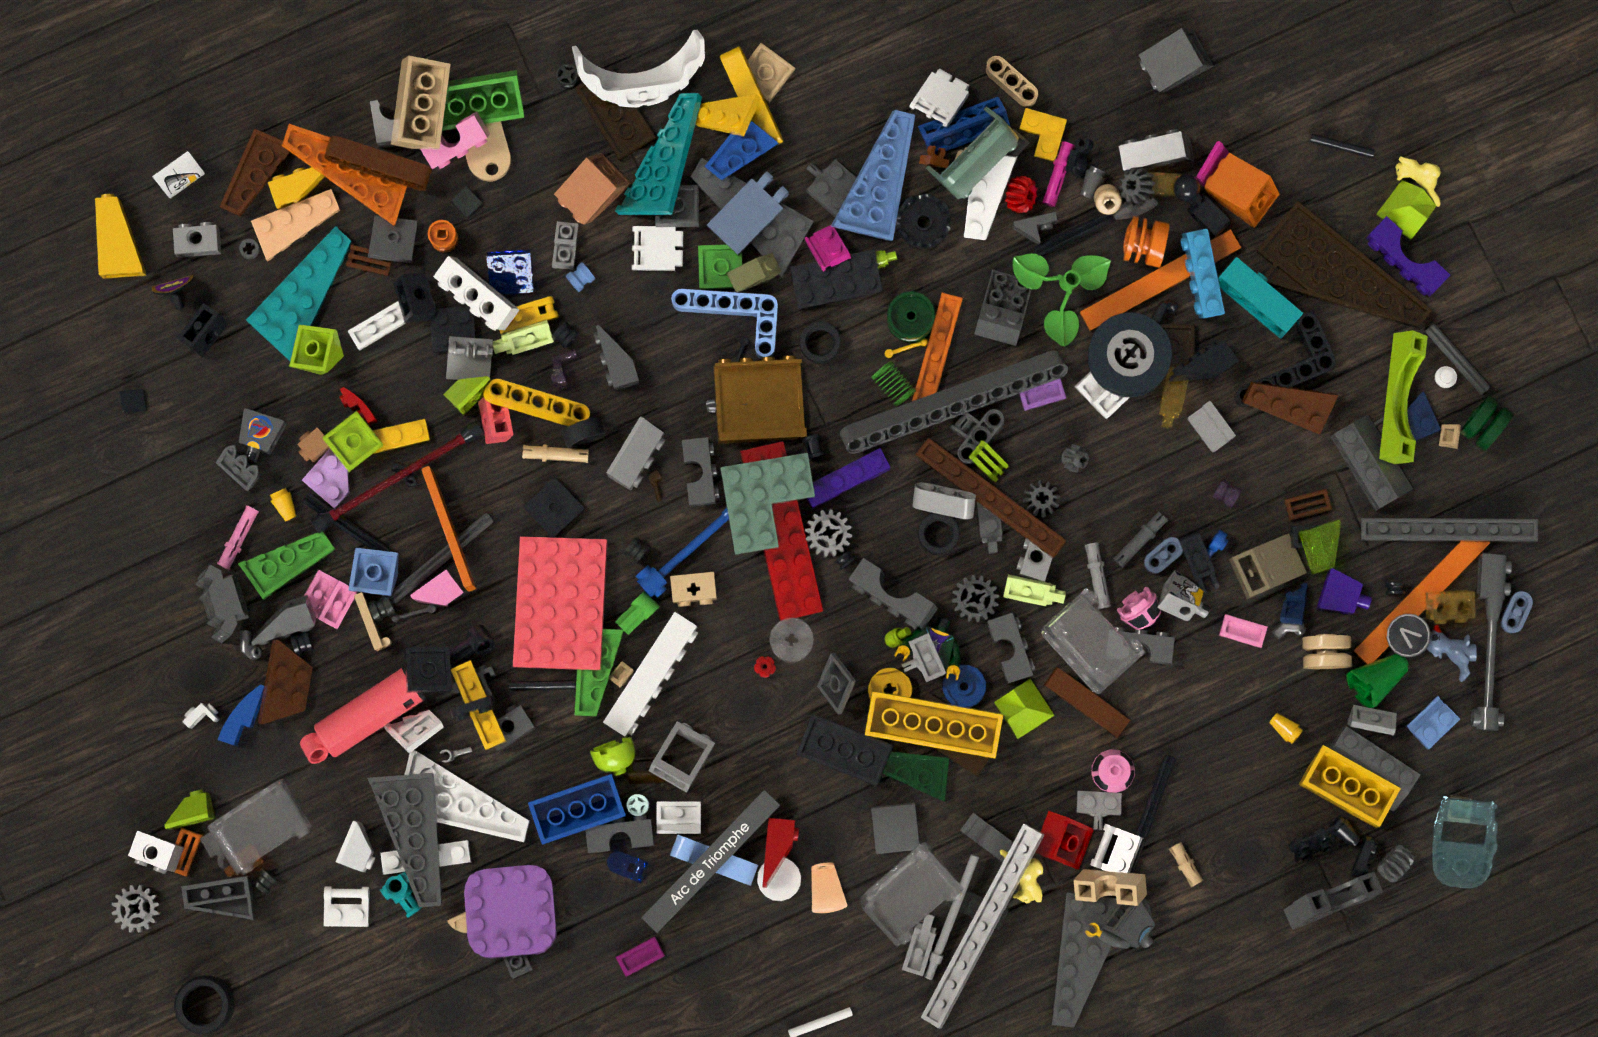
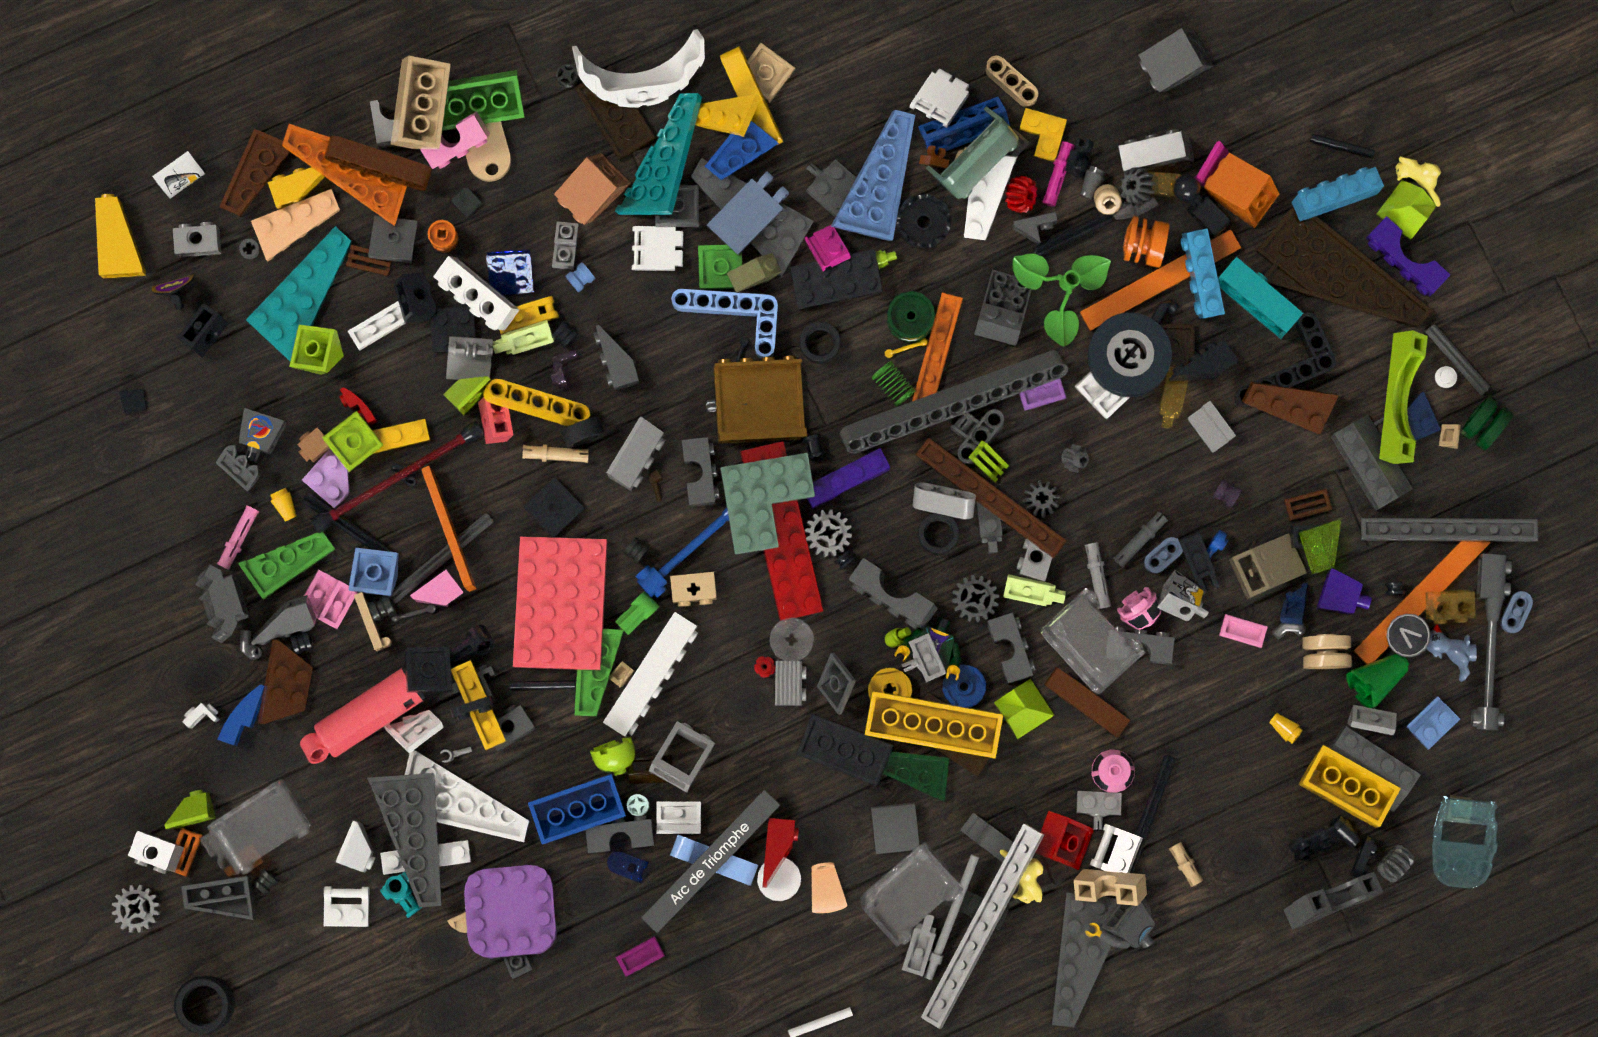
none -> light grey brick [775,661,806,706]
none -> dark azure brick [1292,167,1384,222]

